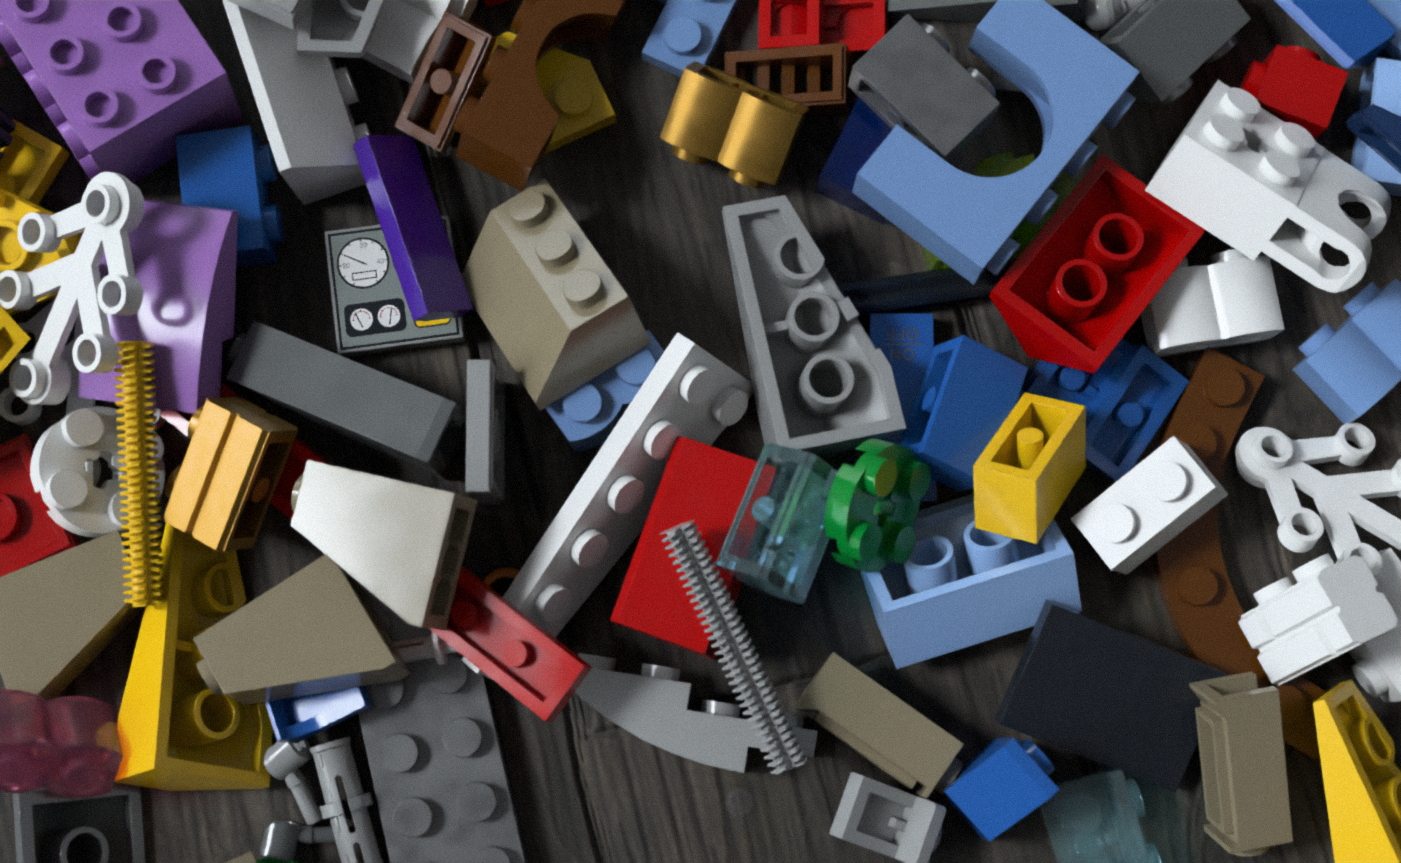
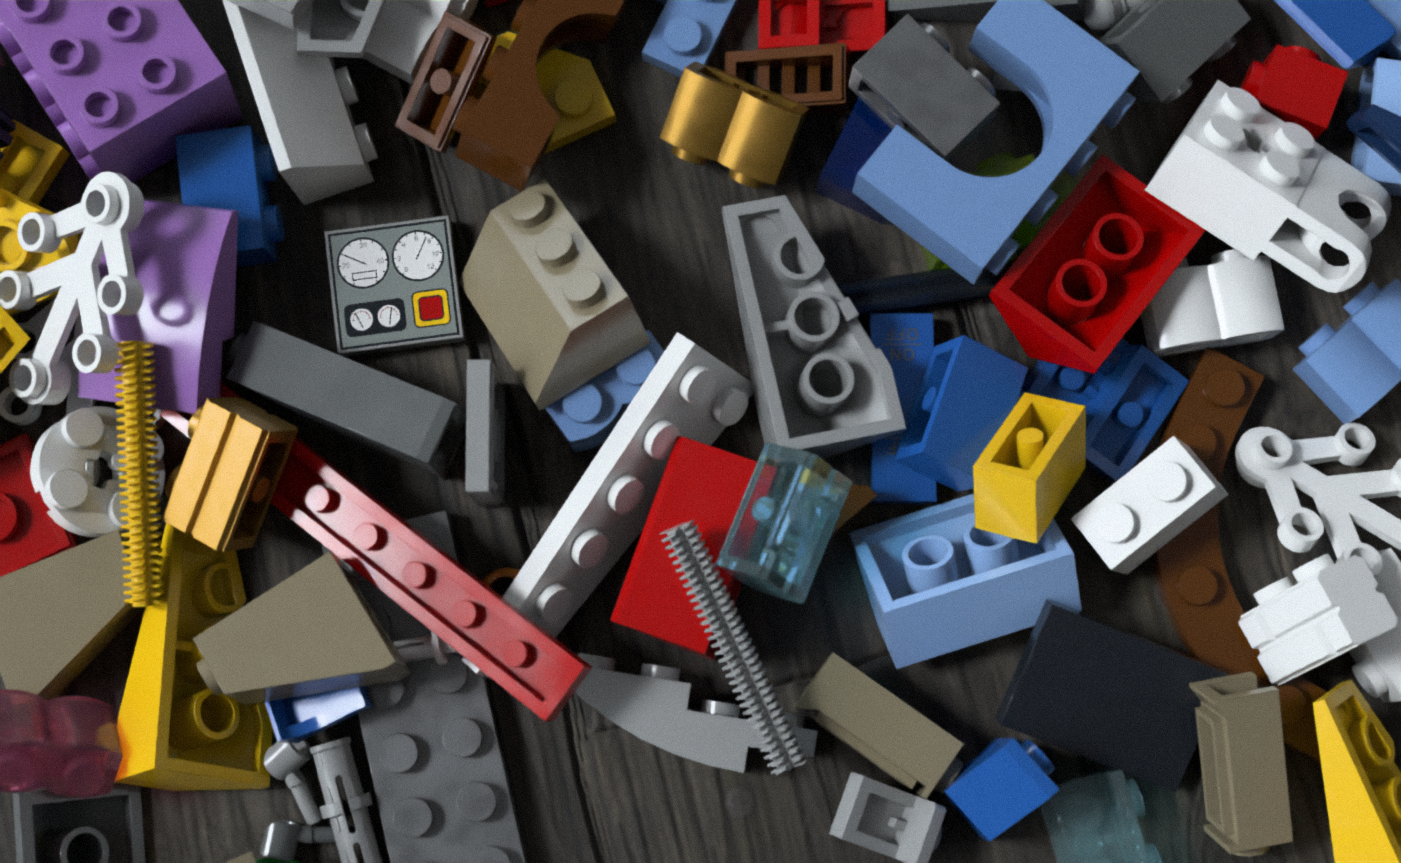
slope [291,460,478,631] -> none
dark purple tile [353,135,473,321] -> none
green plate [824,438,931,573] -> none

